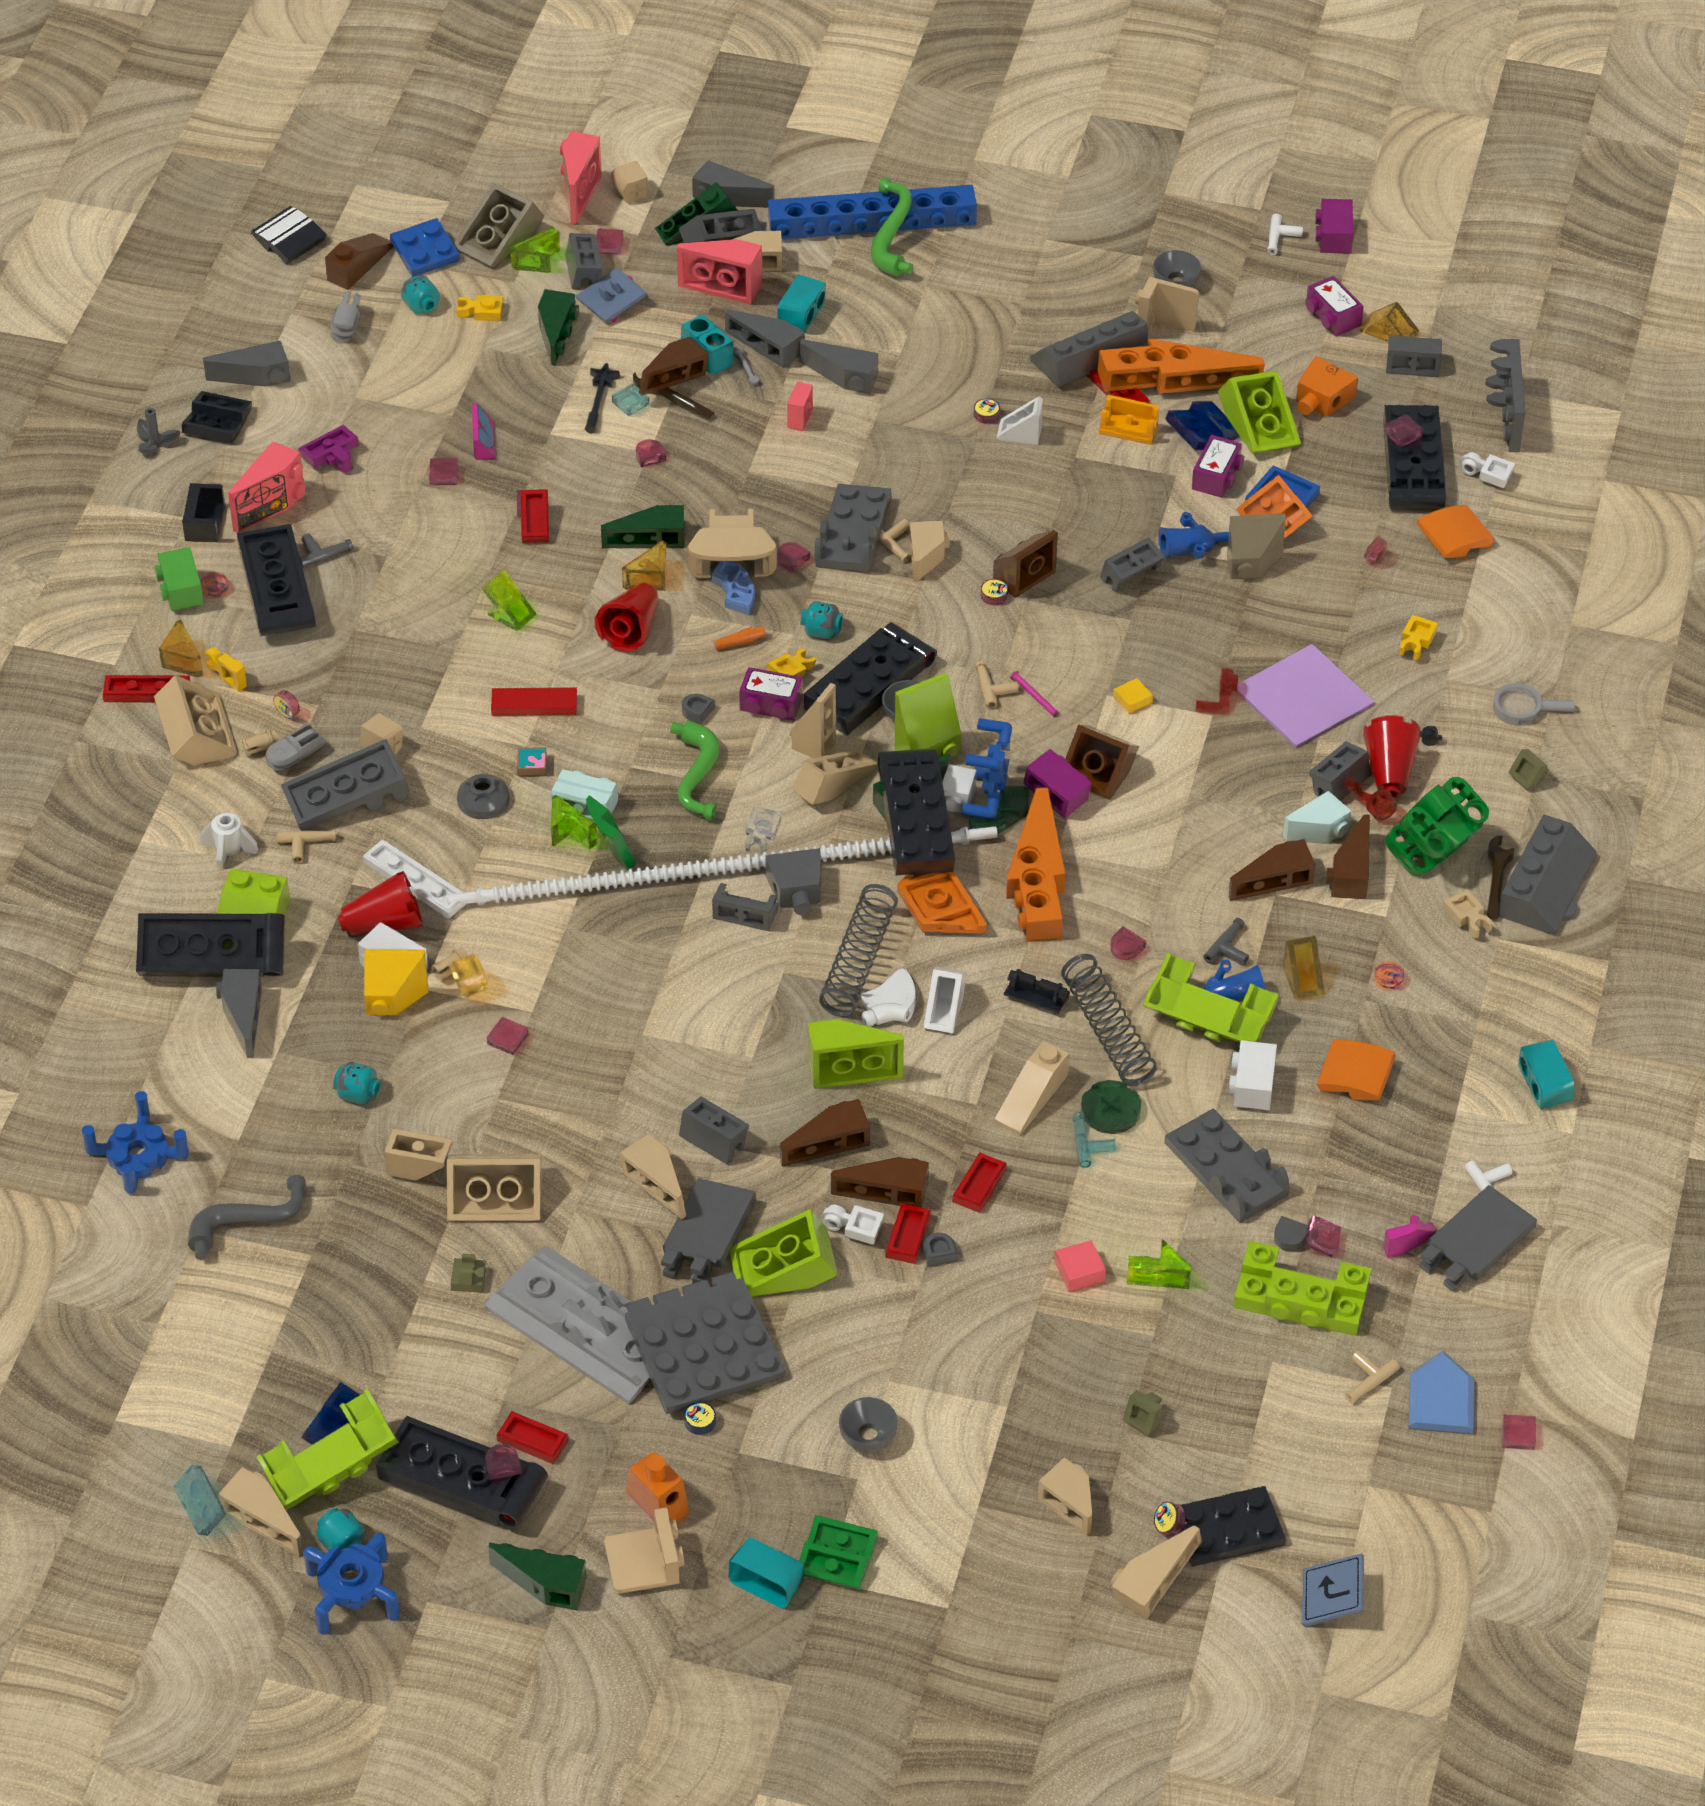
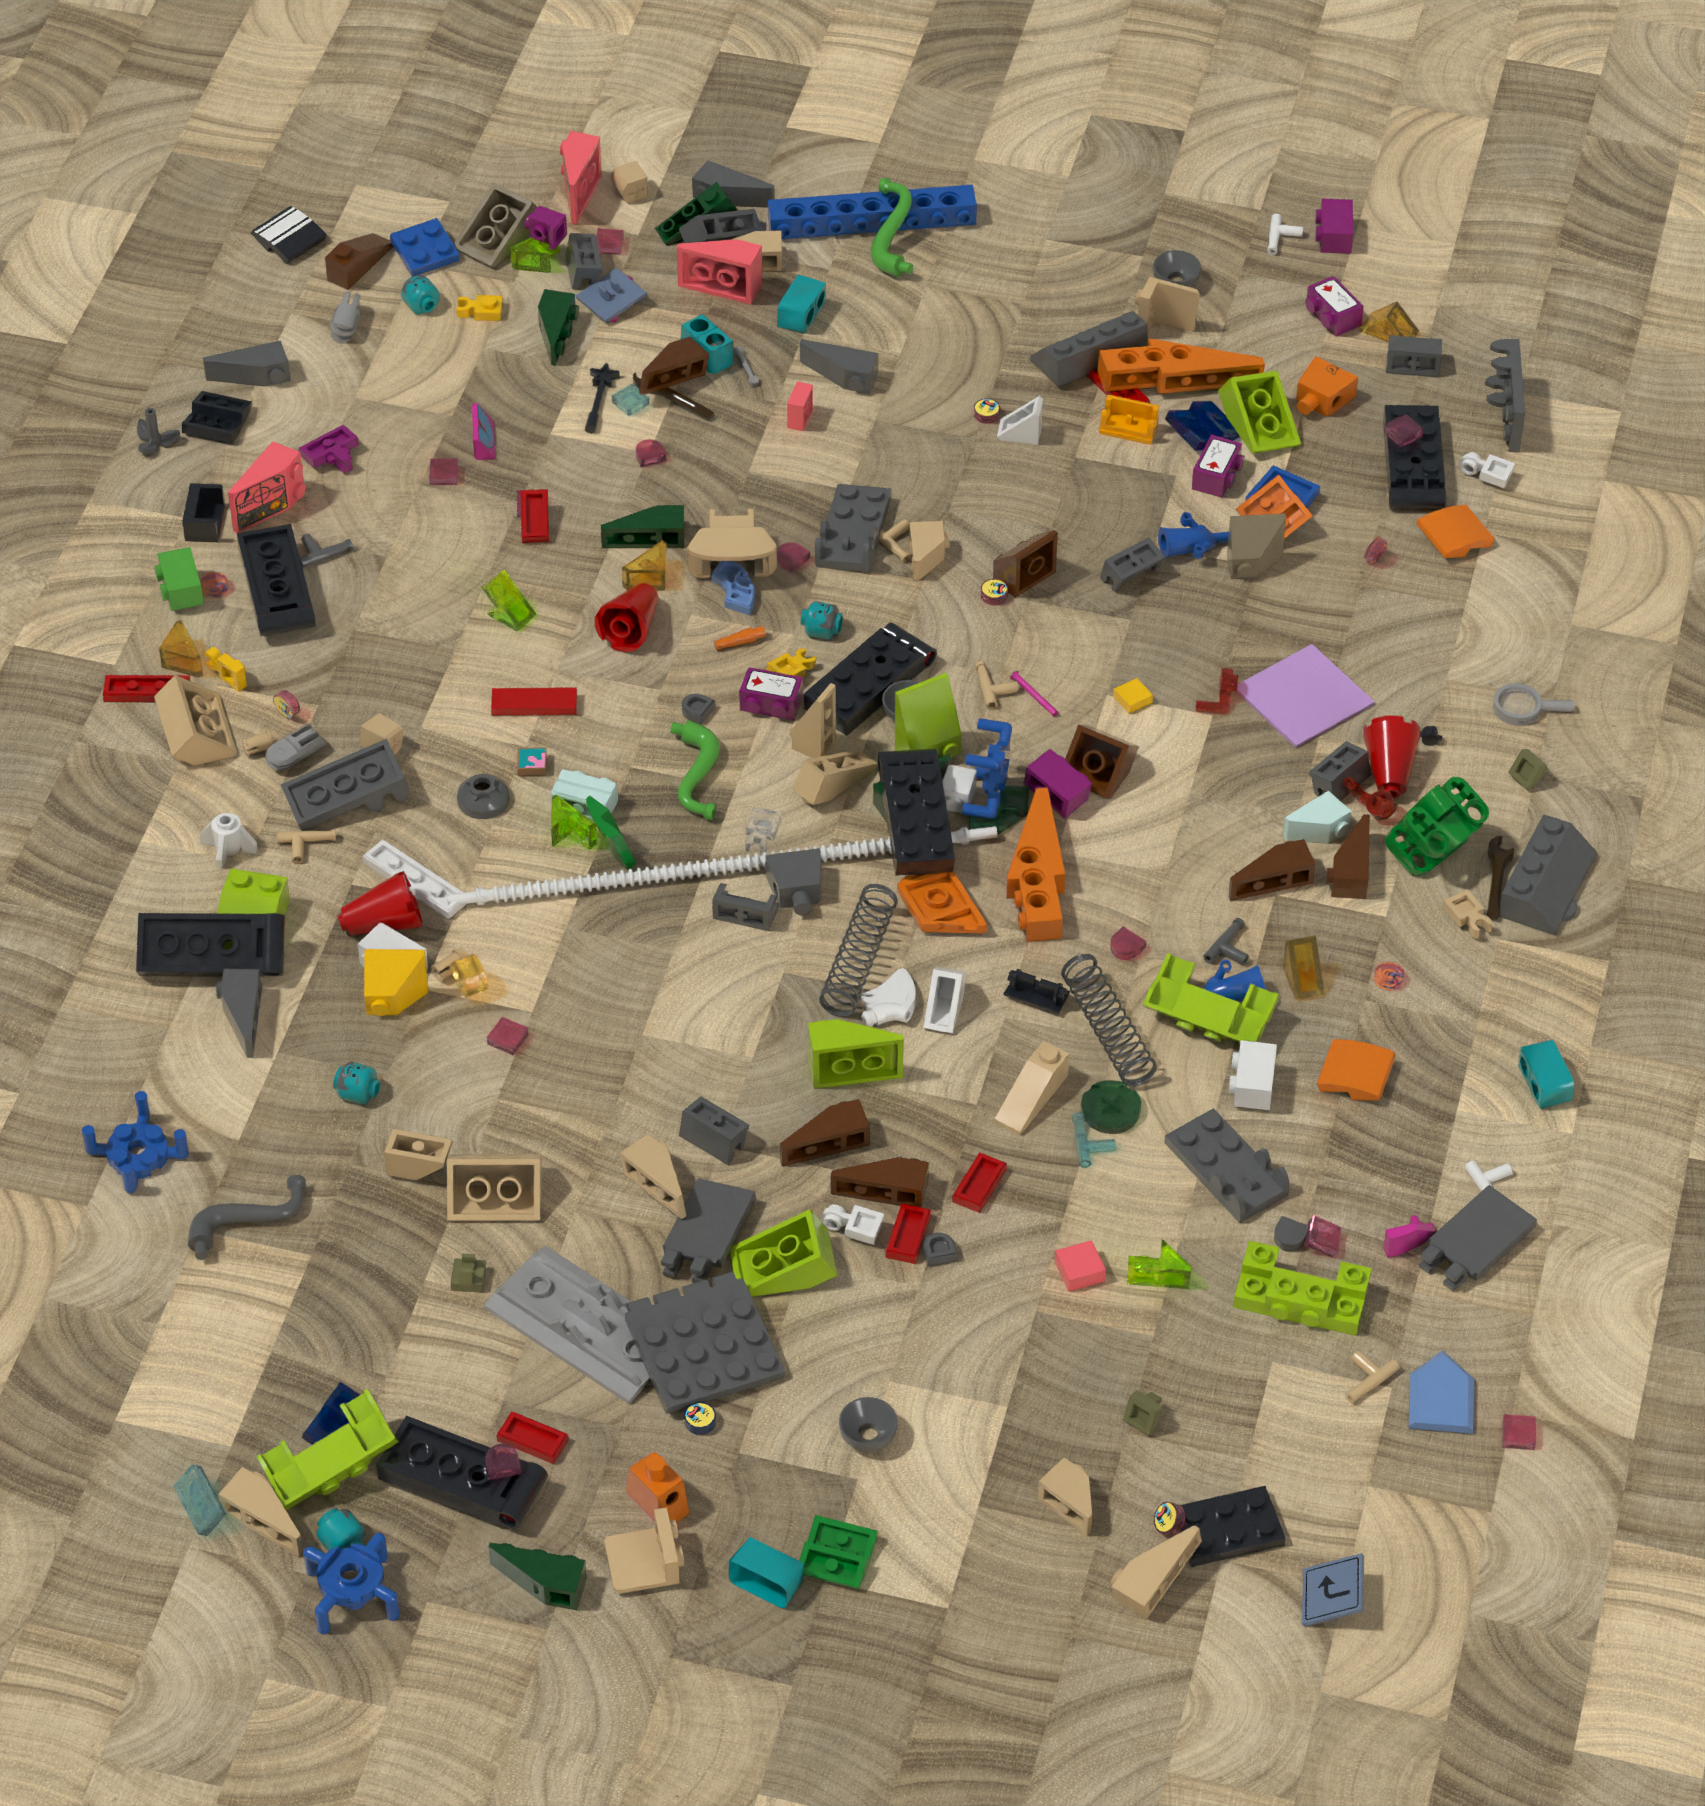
dark grey slope [725,309,805,368] -> none
yellow plate [1399,615,1438,660] -> none
none -> magenta brick [525,205,567,250]

